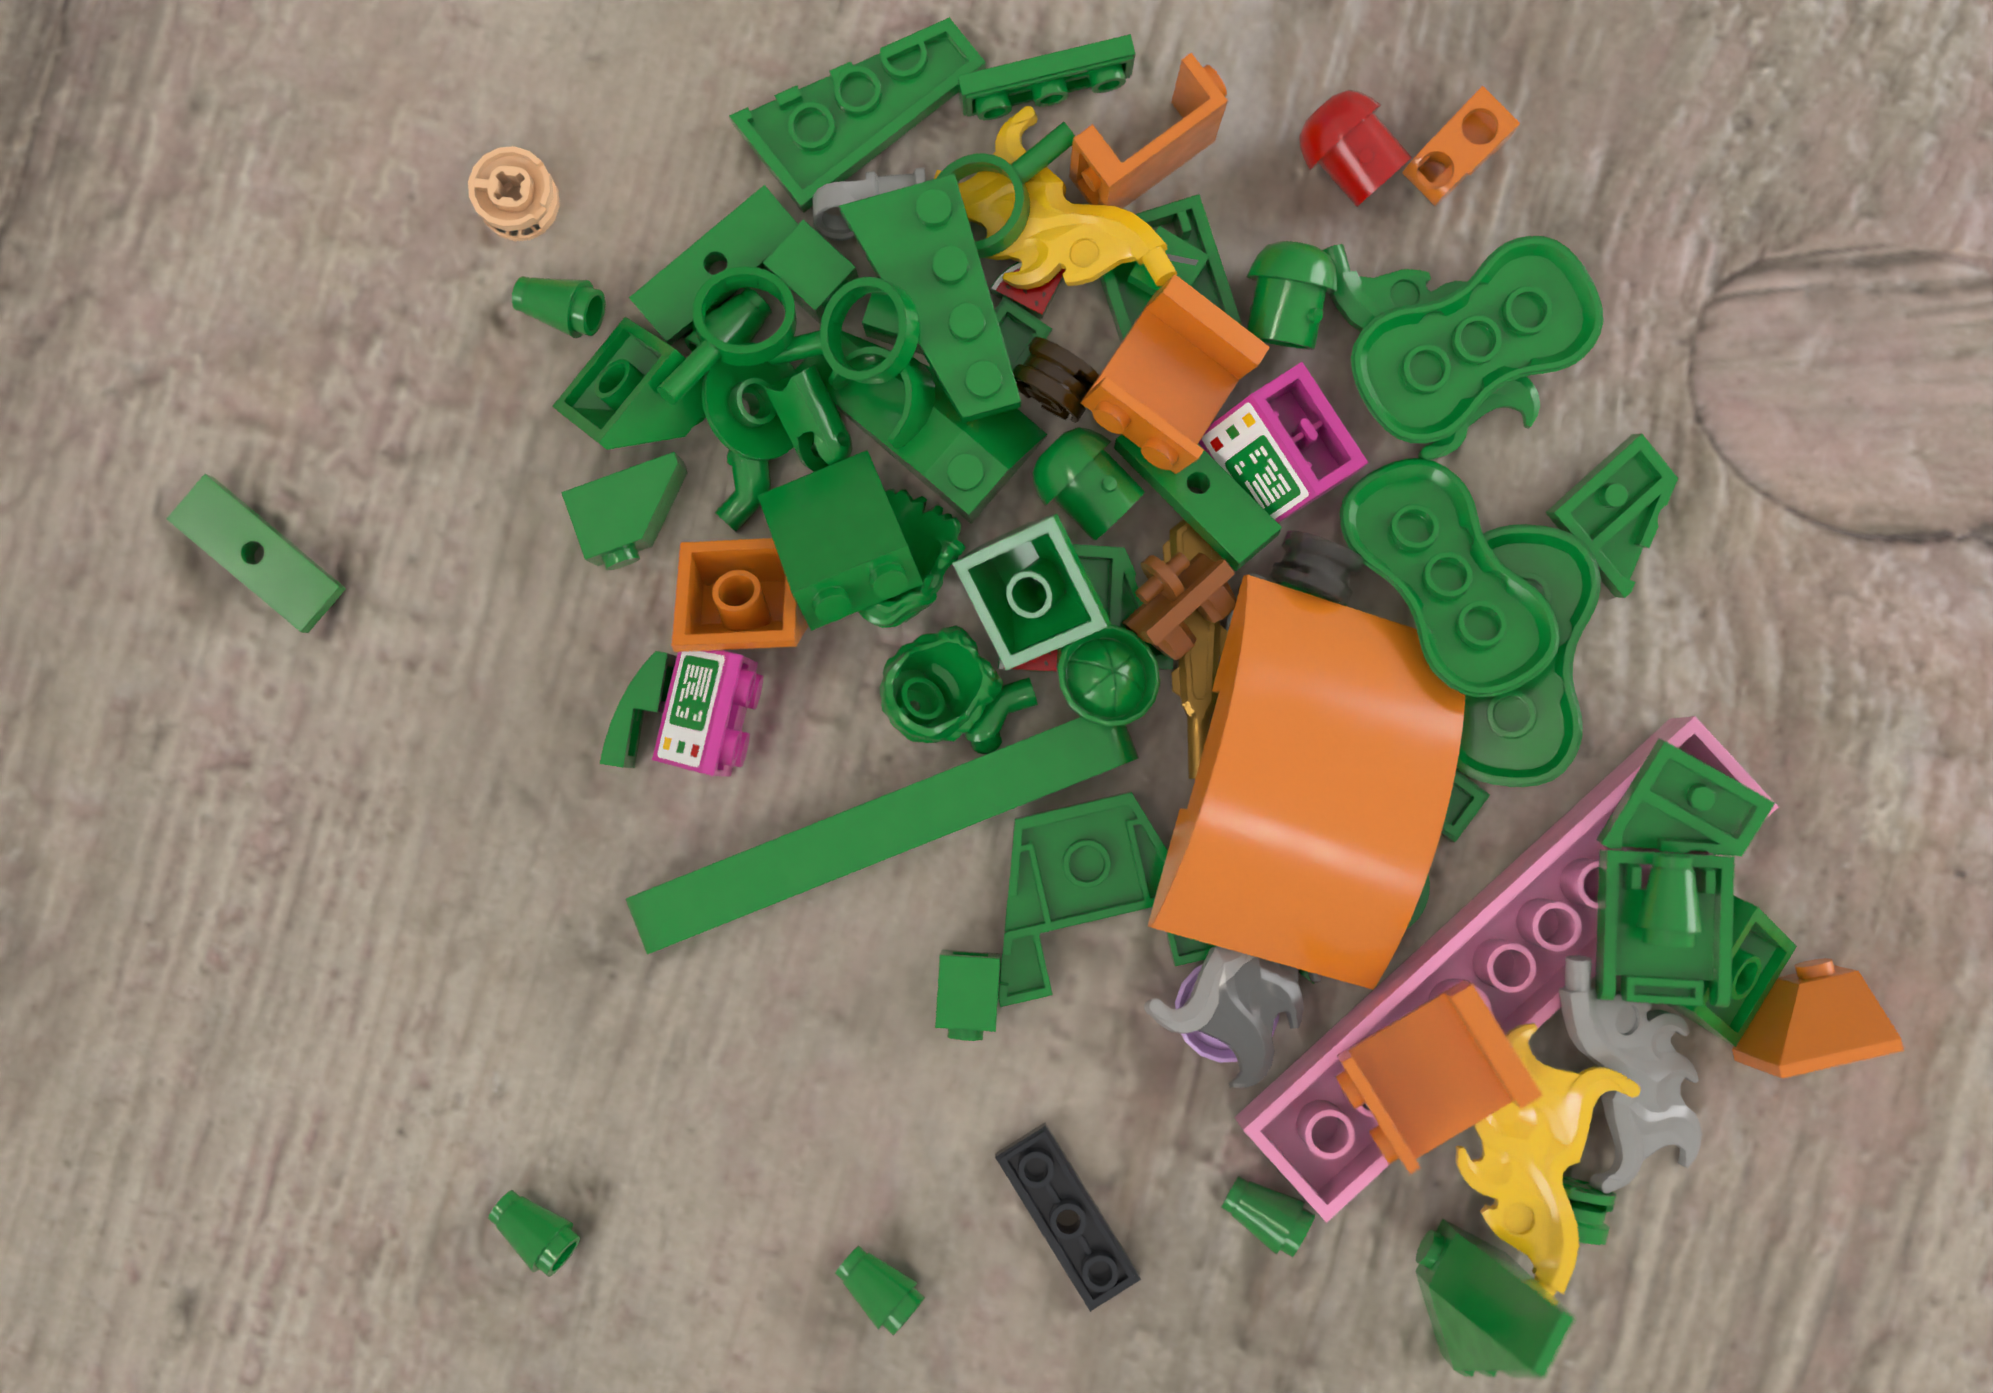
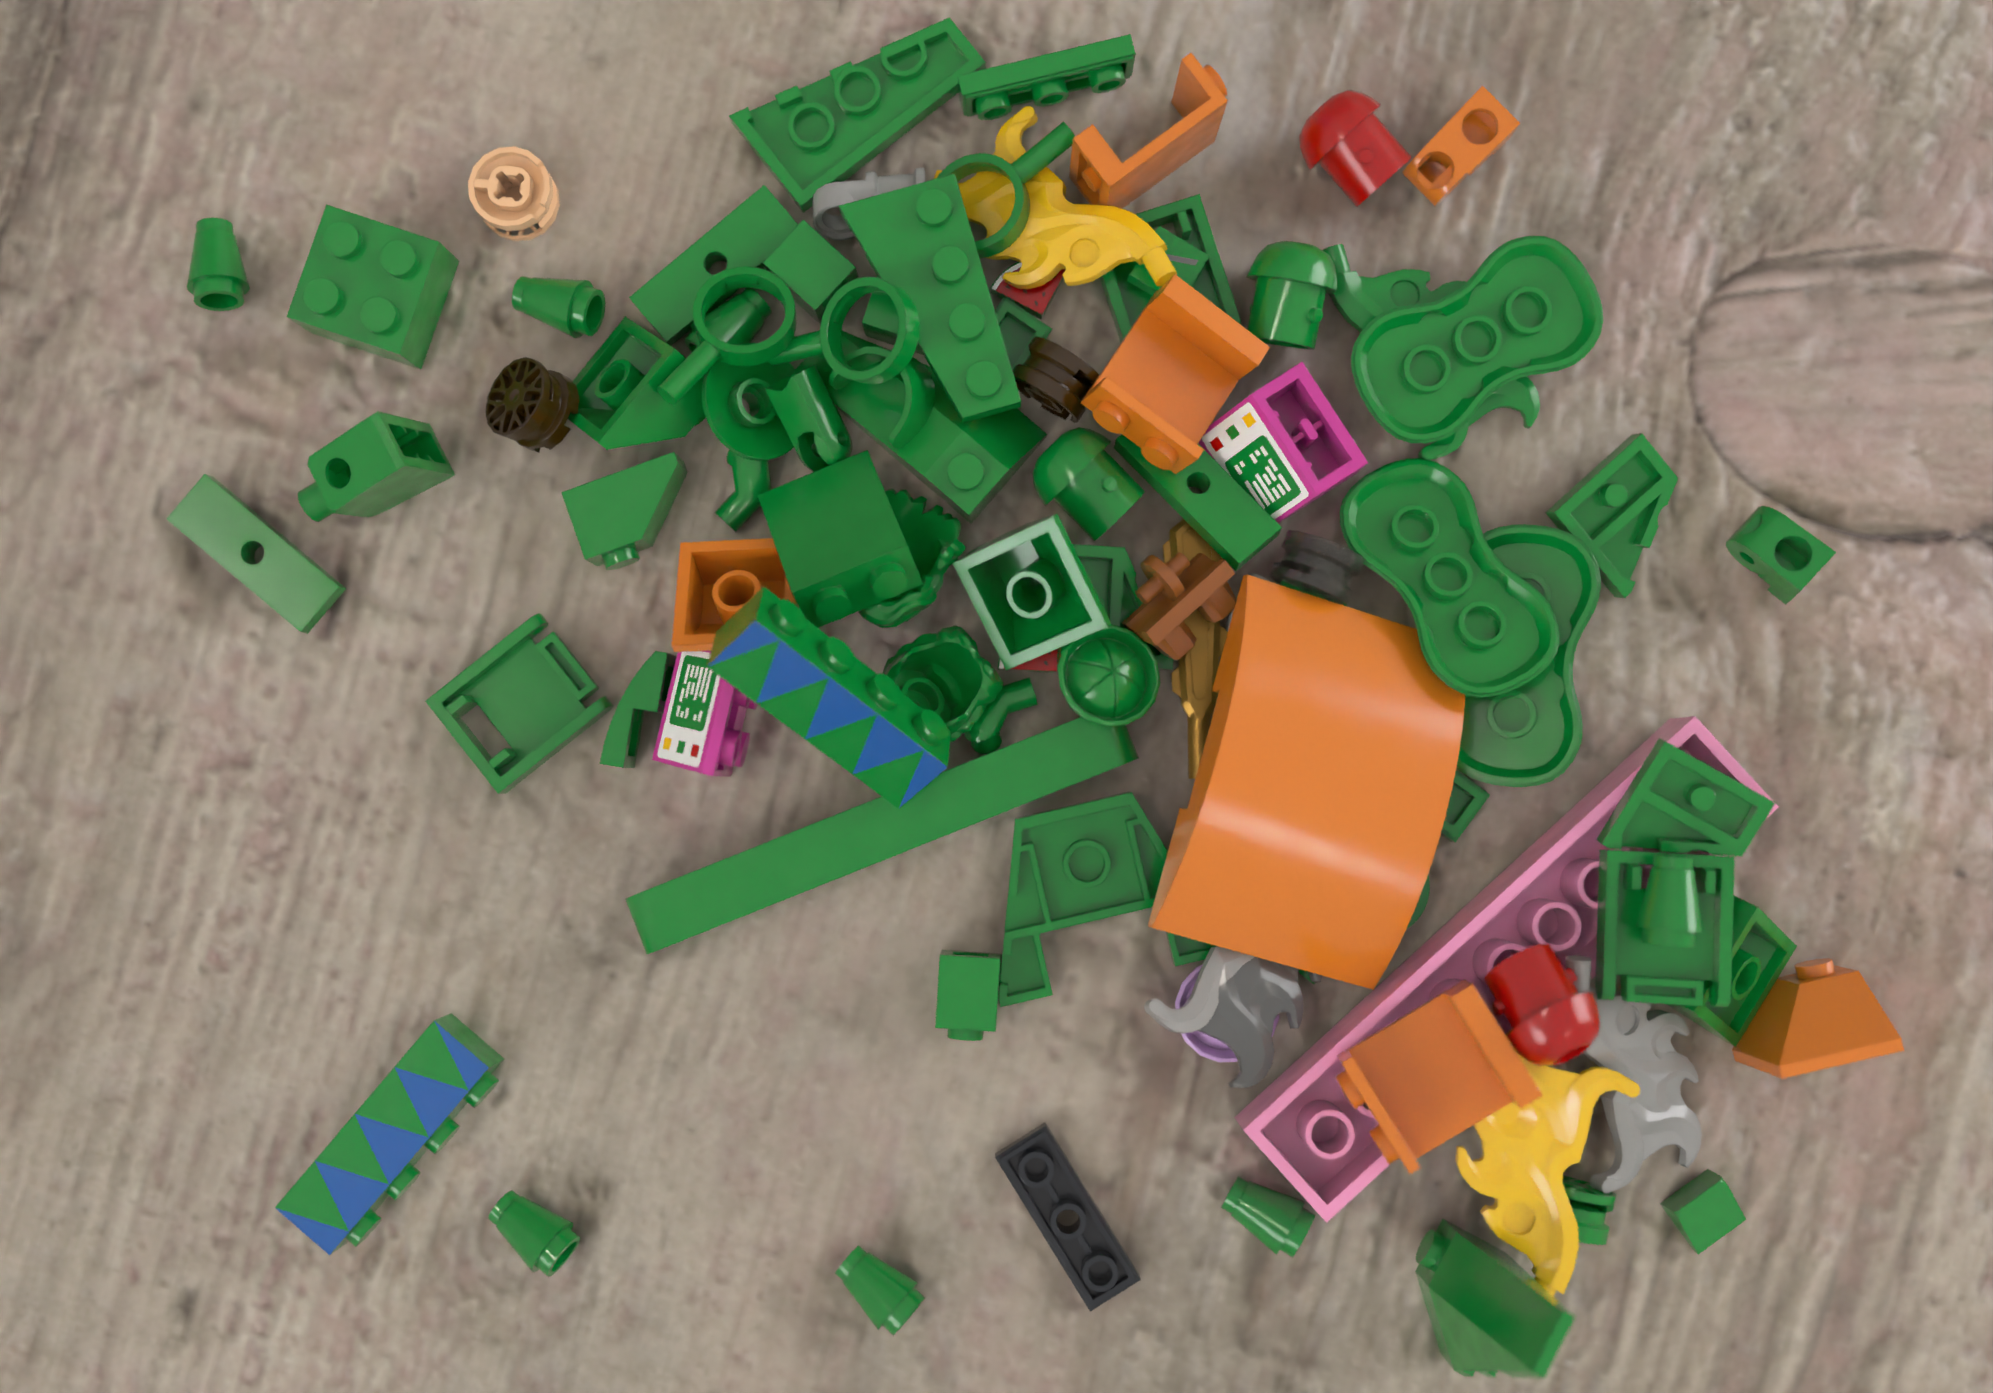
none -> green cone [187,217,250,311]
none -> brick [275,1013,504,1255]
none -> green brick [286,204,459,370]
none -> green torso [298,411,455,522]
none -> green container [425,613,614,794]
none -> dark brown wheel [485,357,579,453]
none -> green brick [707,586,951,809]
none -> red piece [1484,944,1600,1066]
none -> green slope [1660,1169,1746,1255]
none -> green leg [1726,506,1836,605]

